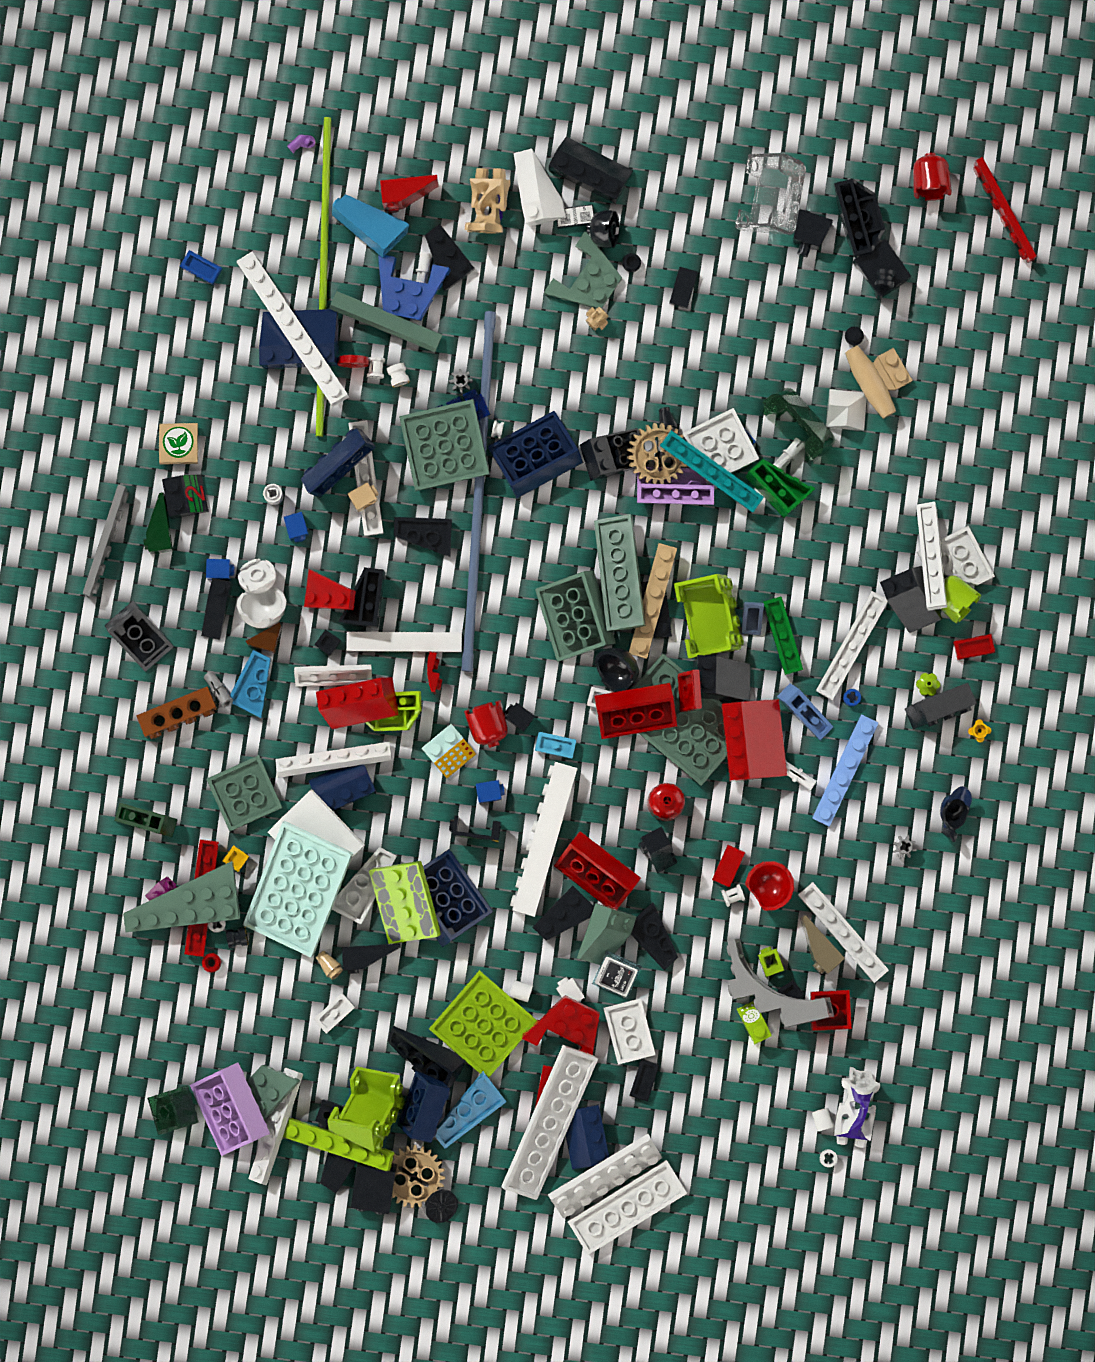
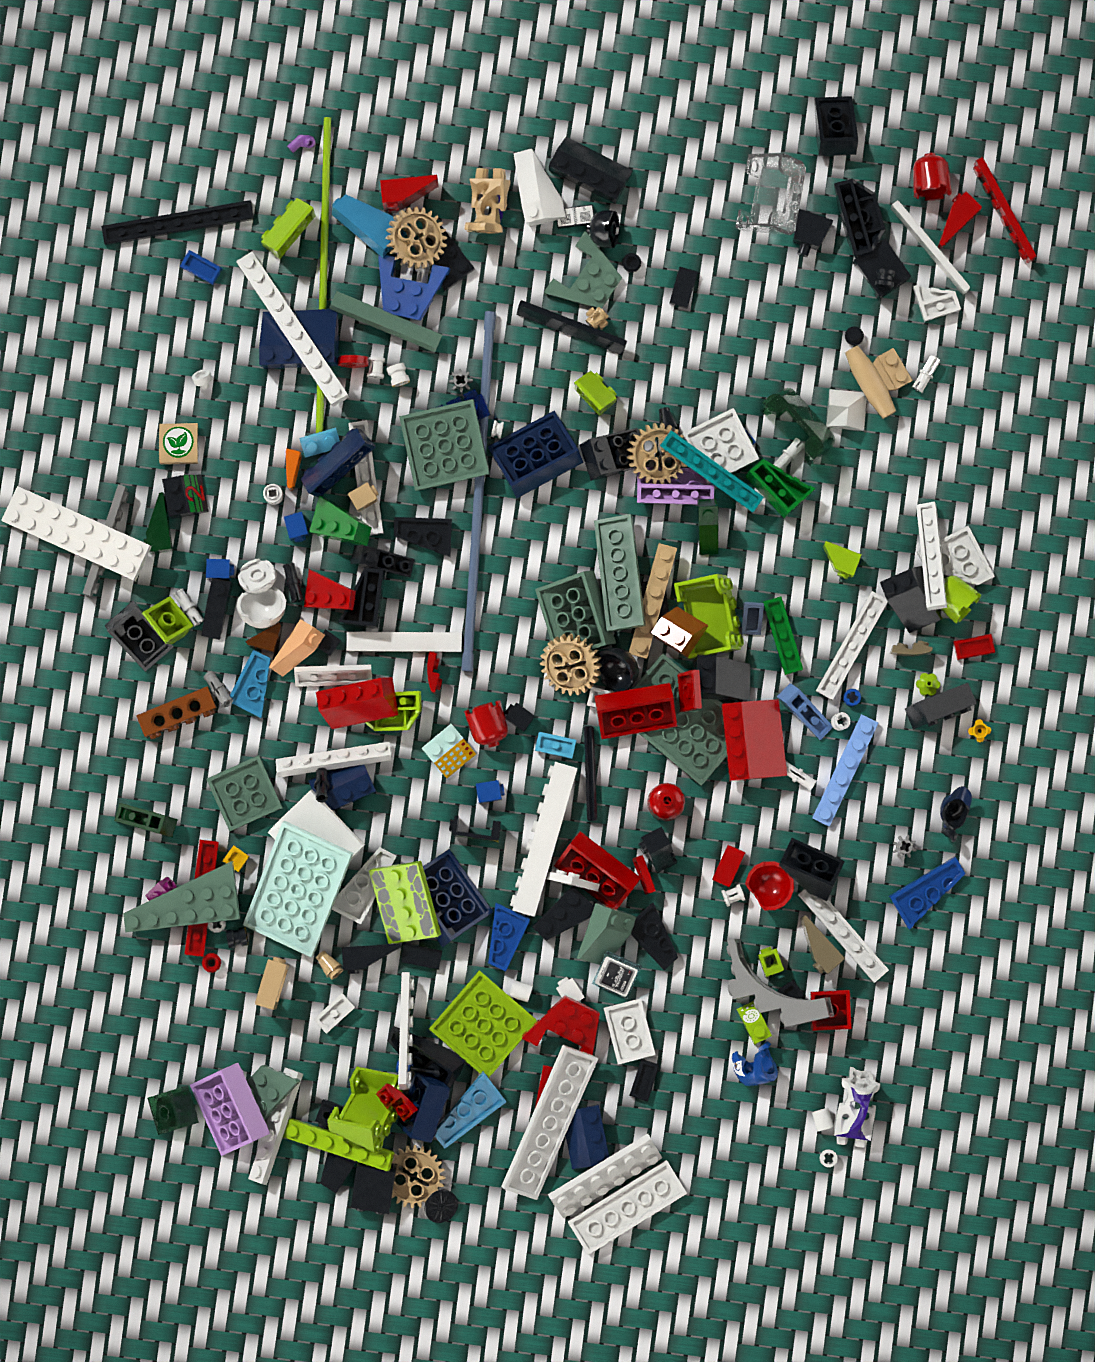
none -> white plate [1,486,152,581]
none -> black tile [101,200,255,246]
none -> lime slope [142,596,193,644]
none -> white pin [173,588,204,627]
none -> white tile [192,369,212,389]
none -> tan window [255,957,289,1010]
none -> lime slope [261,198,316,259]
none -> light nougat slope [269,619,325,677]
none -> black pin [283,563,304,603]
none -> orange slope [286,448,302,491]
none -> medium azure plate [299,428,340,458]
none -> green wedge [309,495,372,546]
none -> black pin [314,768,330,803]
none -> black slope [350,545,414,578]
none -> red slope [376,1083,418,1121]
none -> tan gear [385,206,447,269]
none -> black hinge [396,1060,441,1077]
none -> white plate [398,972,414,1090]
none -> black tile [401,943,443,970]
none -> blue wing [488,903,530,972]
none -> black tile [516,300,627,355]
none -> tan gear [540,634,602,696]
none -> white wing [546,870,600,892]
none -> lime slope [574,371,617,416]
none -> black axle [584,726,597,821]
none -> red tile [633,855,656,895]
none -> dark orange slope [651,607,708,658]
none -> dark green slope [697,499,718,555]
none -> blue piece [732,1041,778,1086]
none -> black slope [779,838,845,901]
none -> black slope [814,96,858,156]
none -> lime slope [823,541,862,579]
none -> white bush [831,712,850,731]
none -> blue wing [889,856,965,930]
none -> white tile [890,201,970,295]
none -> dark tan slope [890,641,933,656]
none -> white axle [912,355,940,393]
none -> white wing [913,285,961,322]
none -> red slope [938,191,982,250]

